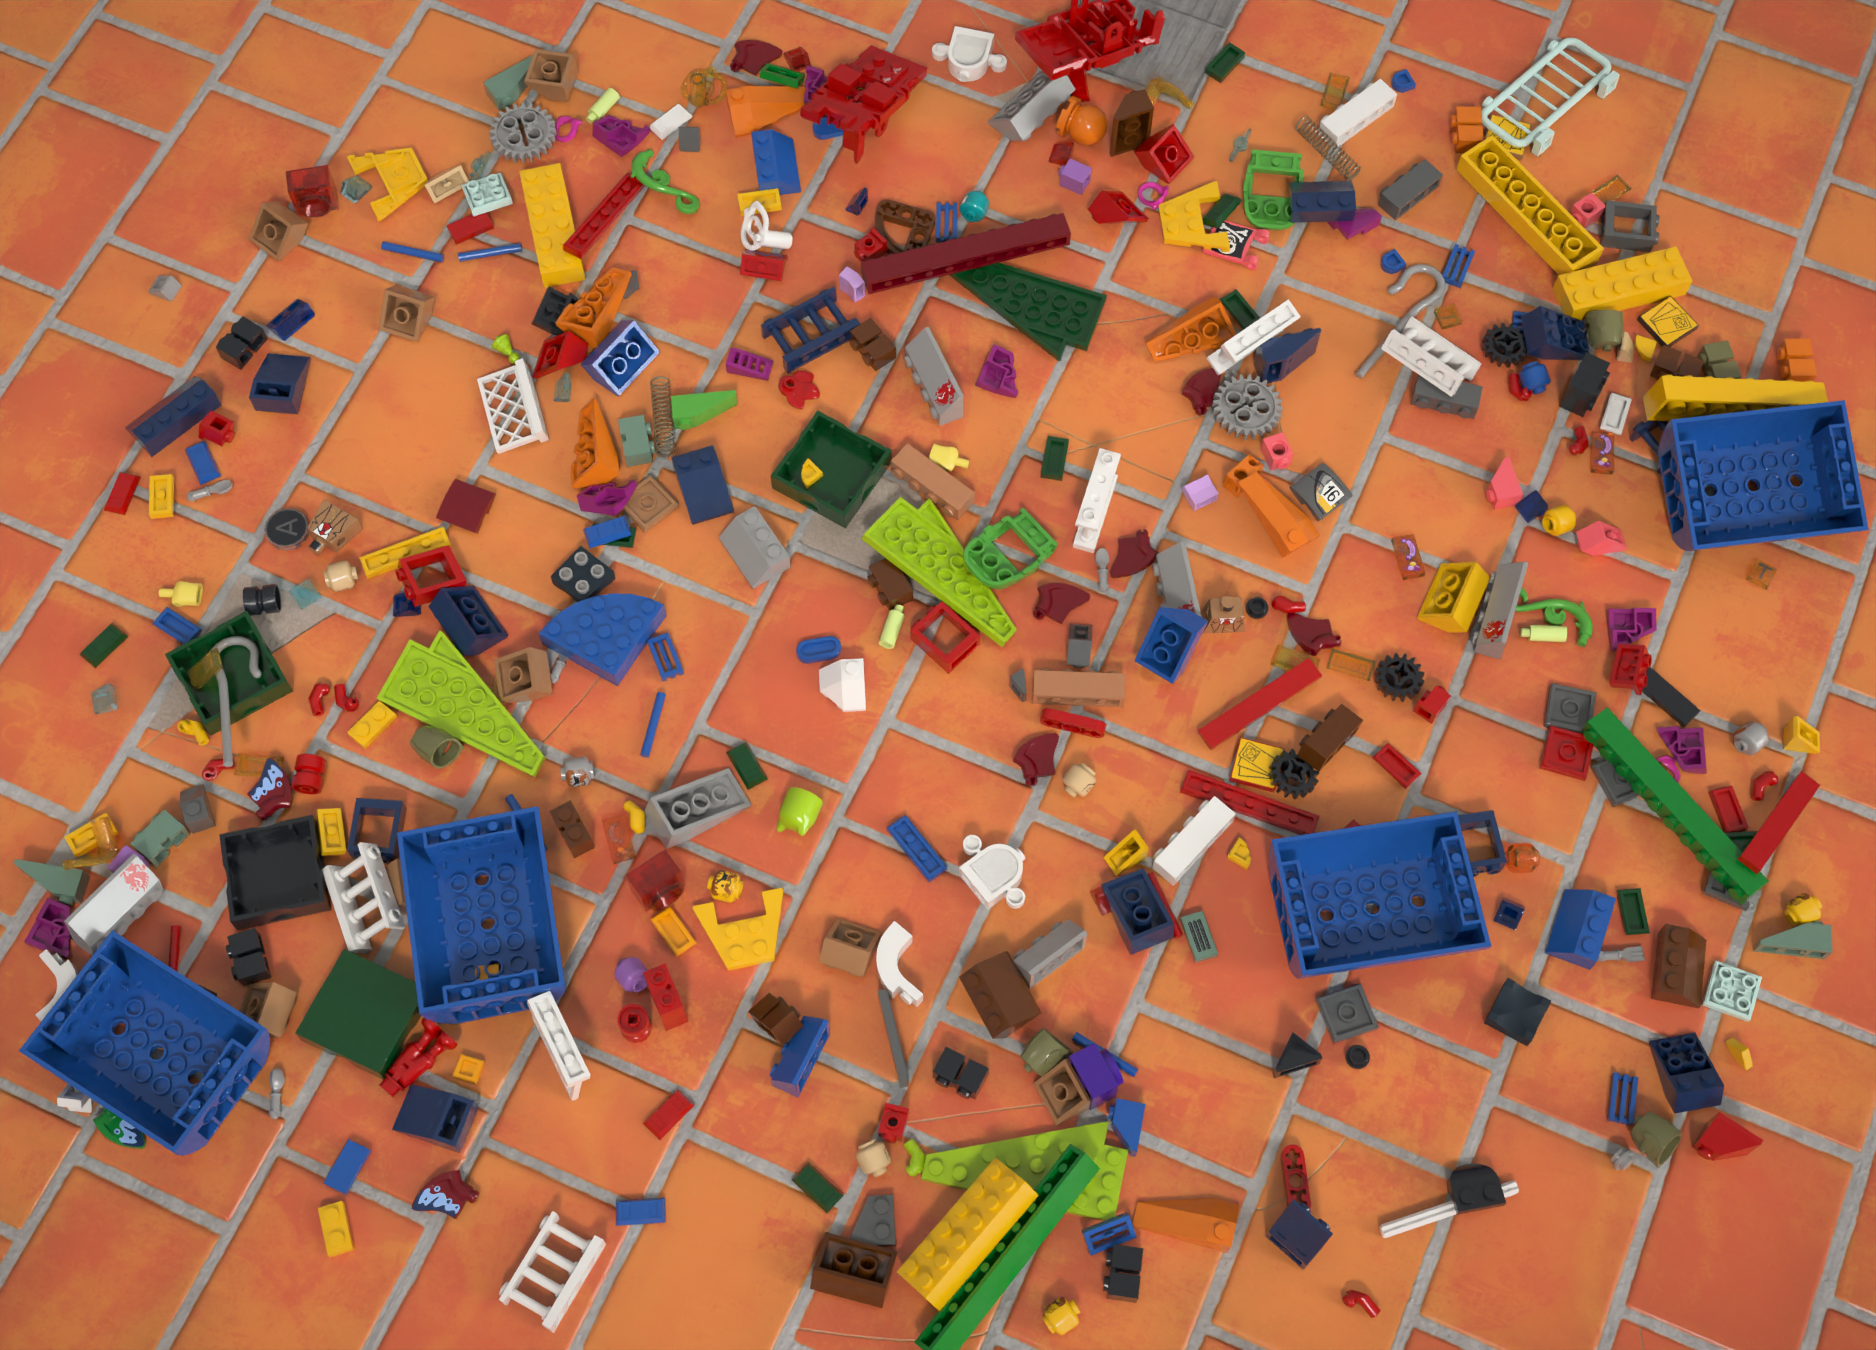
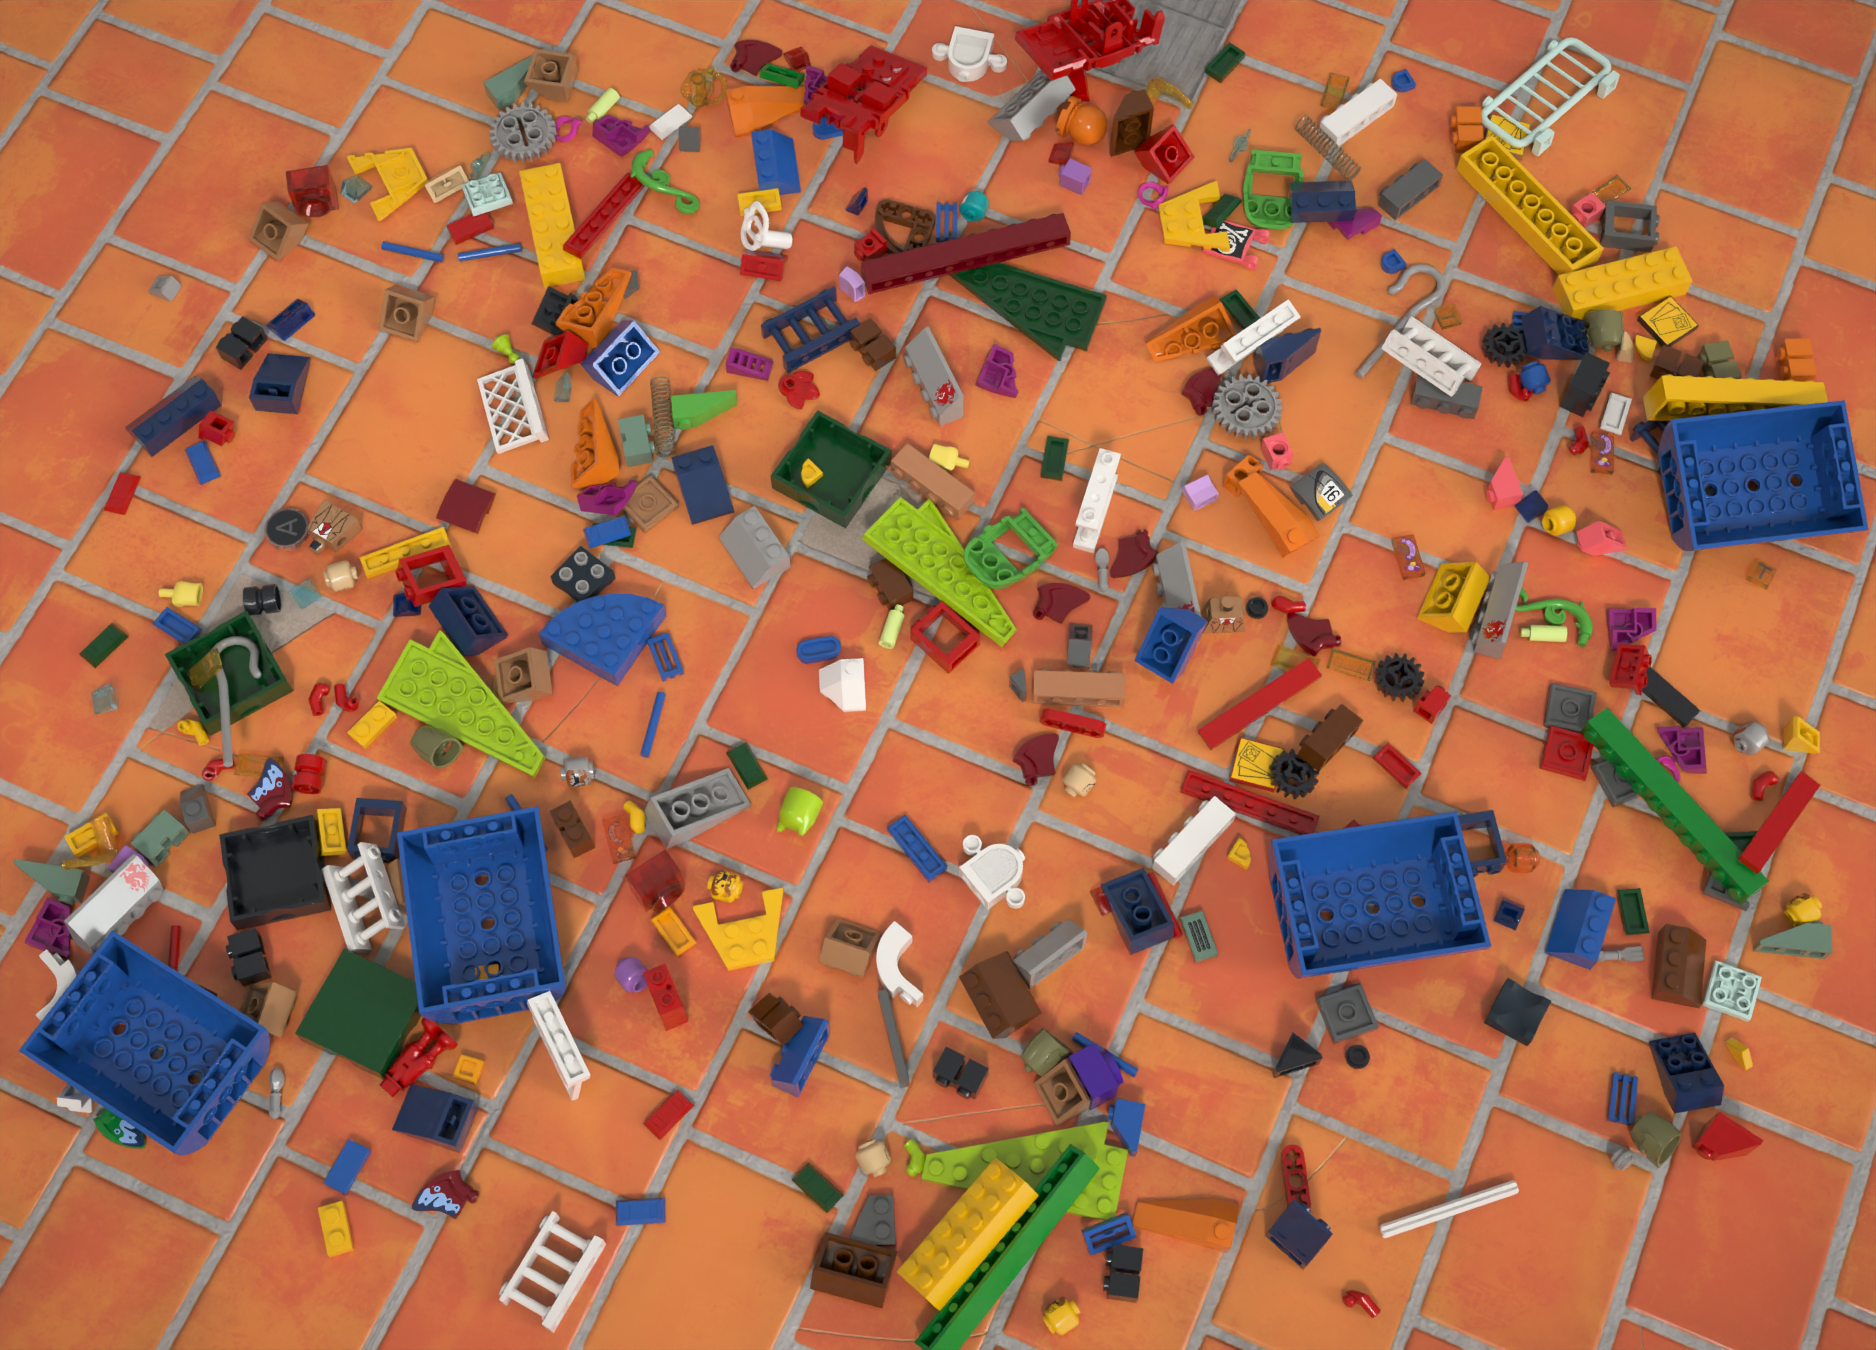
yellow plate [149,474,174,519] -> none
light grey piece [186,480,233,502] -> none
light grey piece [550,653,569,684] -> none
red wheel [617,1004,652,1043] -> none
red brick [878,1102,909,1143] -> none
red slope [1087,190,1149,224] -> none
yellow slope [1104,830,1149,876] -> none
blue tile [1442,244,1475,288] -> none
black slope [1447,1164,1506,1215] -> none
red tile [1708,786,1749,833] -> none

